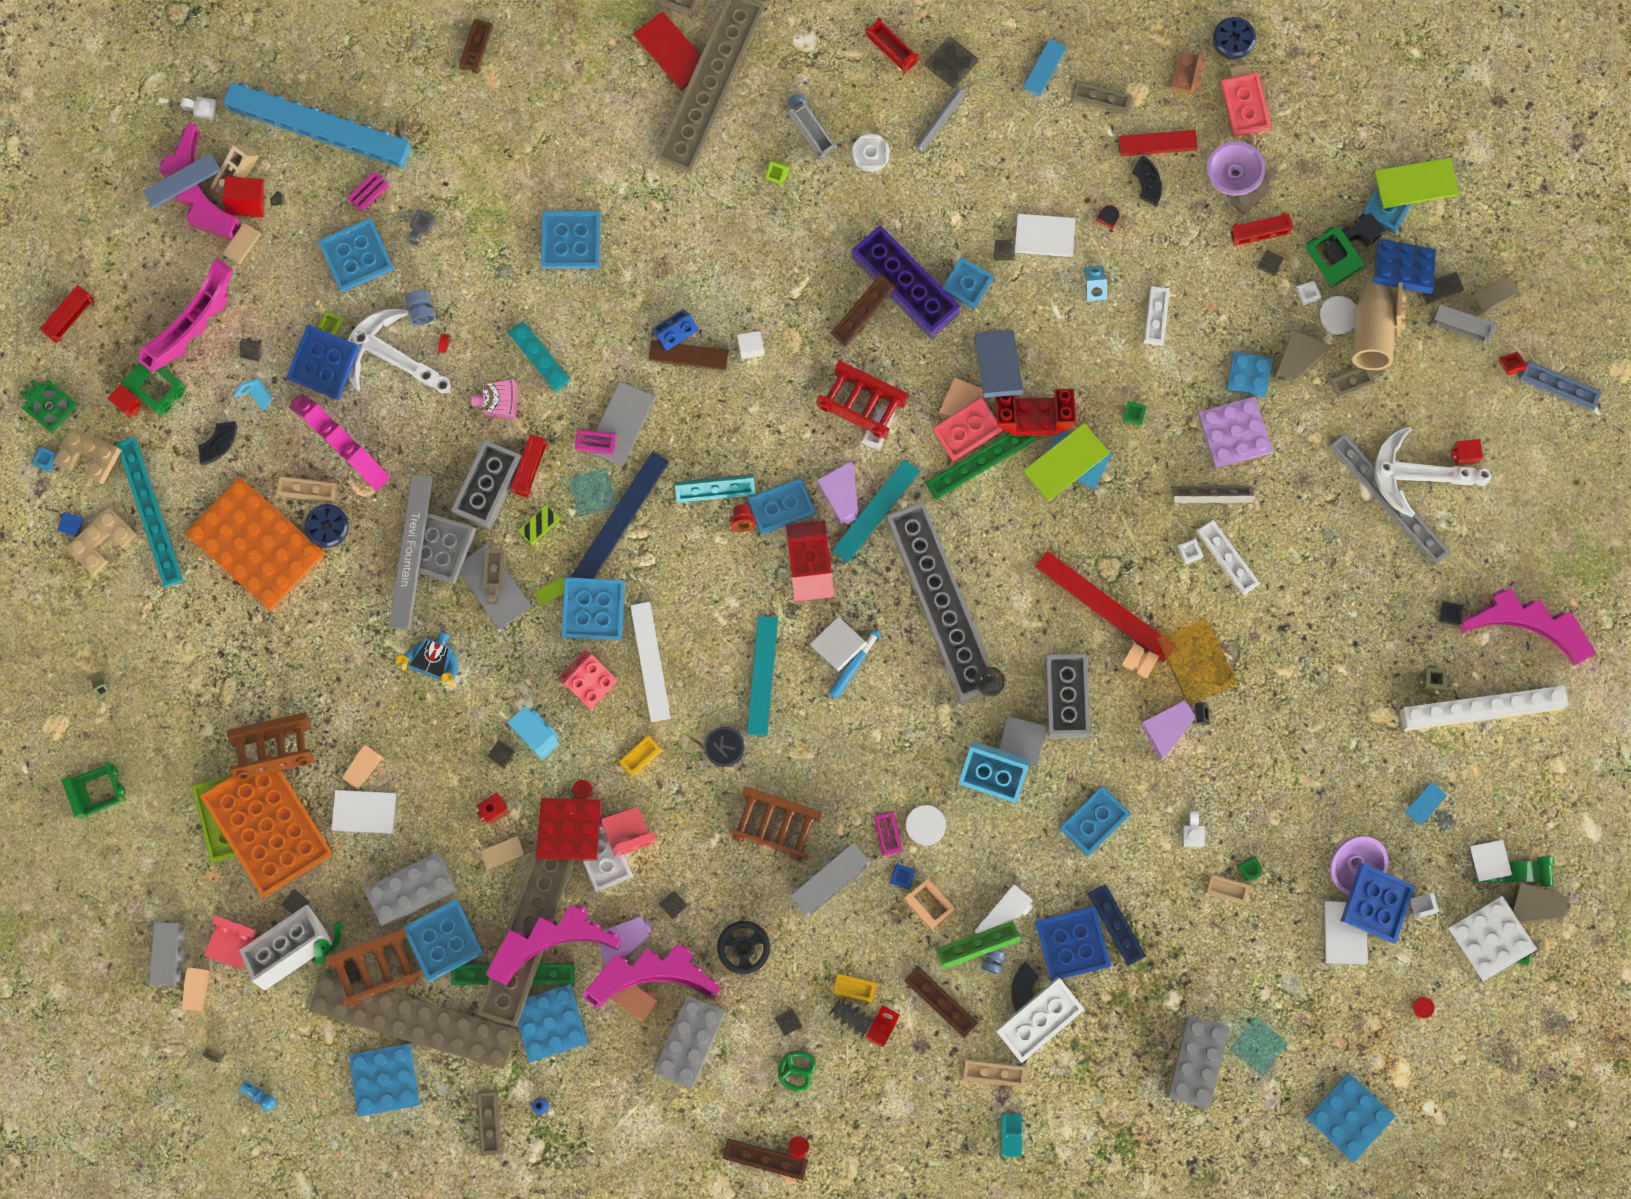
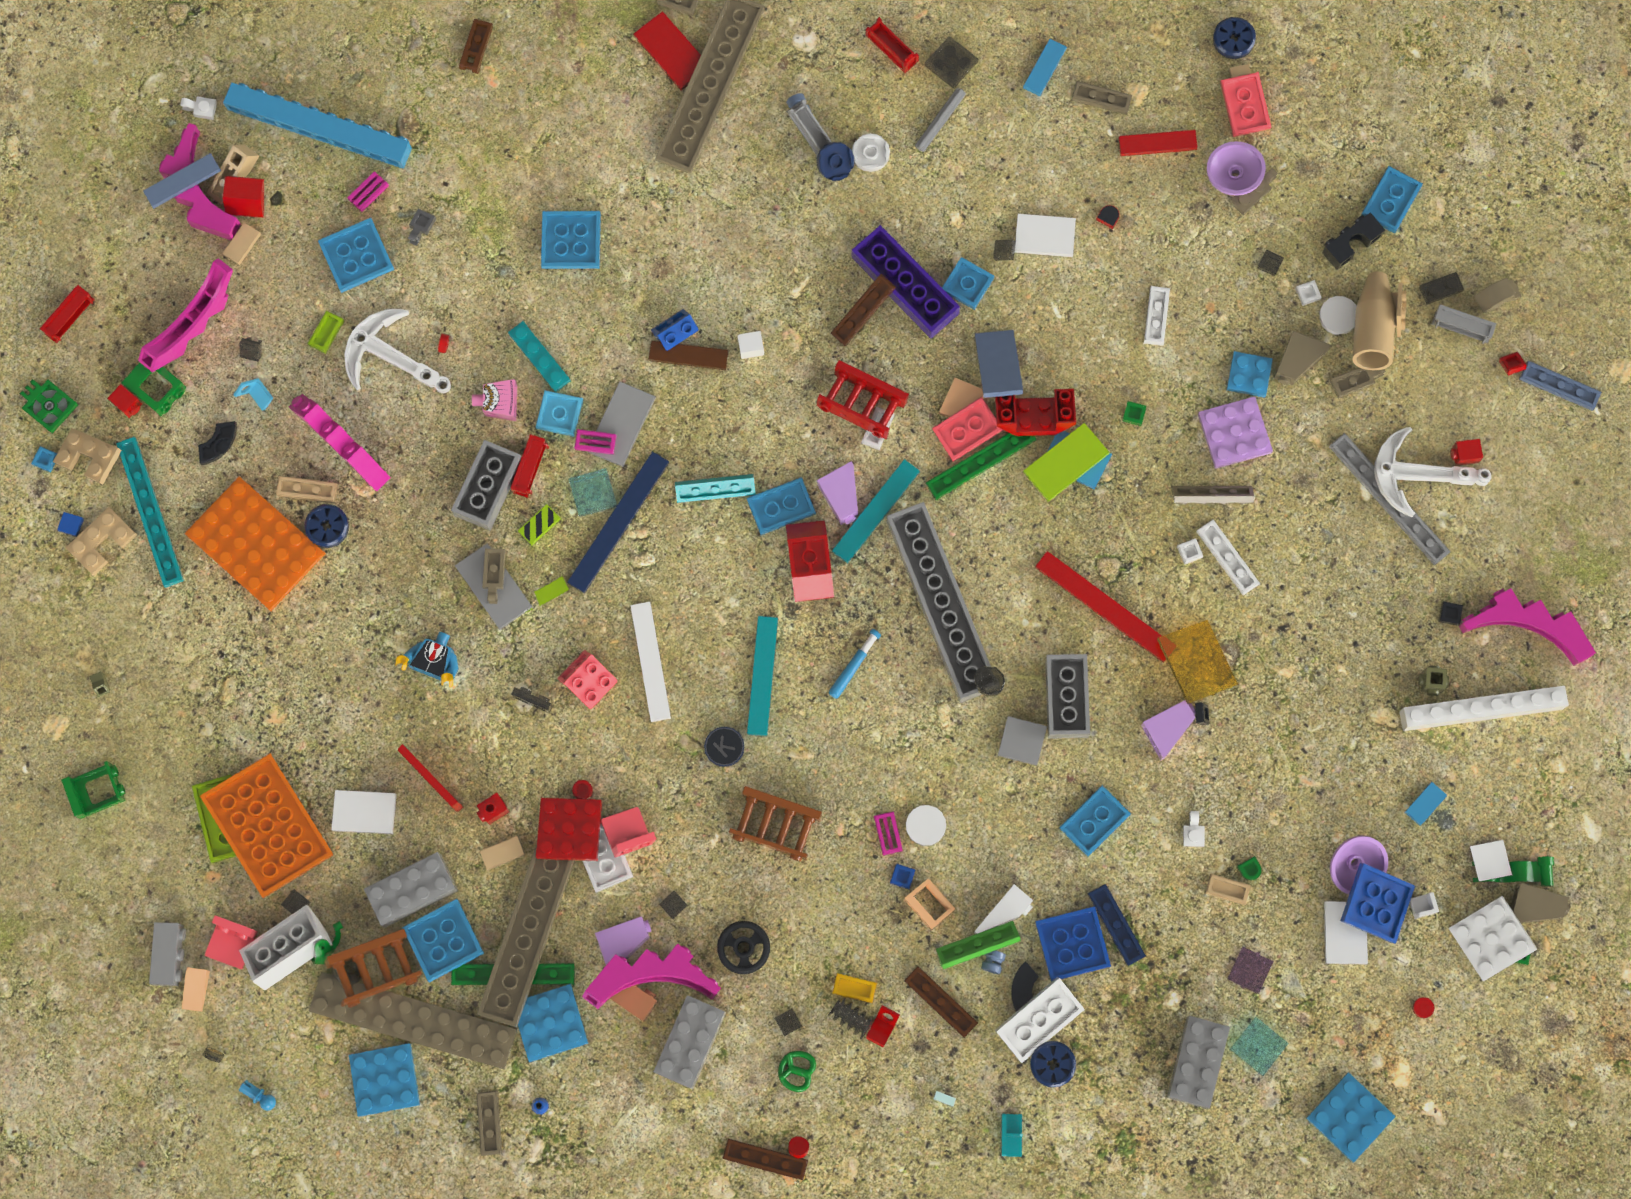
dark orange fence [227,712,315,781] -> none
blue plate [286,324,361,400] -> none
light nougat slope [342,744,382,790] -> none
light grey tile [389,475,433,630] -> none
sand blue wheel [405,290,435,325] -> none
light grey plate [419,513,476,584] -> none
dark pink arch [486,904,622,986] -> none
clear smoke tile [487,740,516,768] -> none
medium azure brick [507,706,560,761] -> none
dark azure plate [562,577,626,641] -> none
yellow tile [619,735,662,777] -> none
red piece [730,504,756,532] -> none
lime slope [765,159,791,185] -> none
light grey brick [791,842,870,919] -> none
white tile [810,617,867,672] -> none
medium azure brick [958,741,1031,803] -> none
tan tile [962,1059,1026,1088] -> none
medium azure bracket [1084,266,1107,301] -> none
light nougat wheel [1122,643,1159,679] -> none
black tile [1132,155,1162,207] -> none
nougat bracket [1171,52,1205,94] -> none
red container [1230,212,1293,246] -> none
green window [1305,225,1365,289] -> none
blue plate [1373,238,1436,294] -> none
lime tile [1374,158,1460,209] -> none
none -> red tile [397,744,464,812]
none -> clear smoke plate [511,687,553,714]
none -> medium azure tile [536,390,583,437]
none -> dark blue tile [817,142,854,181]
none -> light aqua tile [934,1091,956,1107]
none -> dark blue wheel [1030,1041,1076,1088]
none -> piece [1227,946,1274,994]

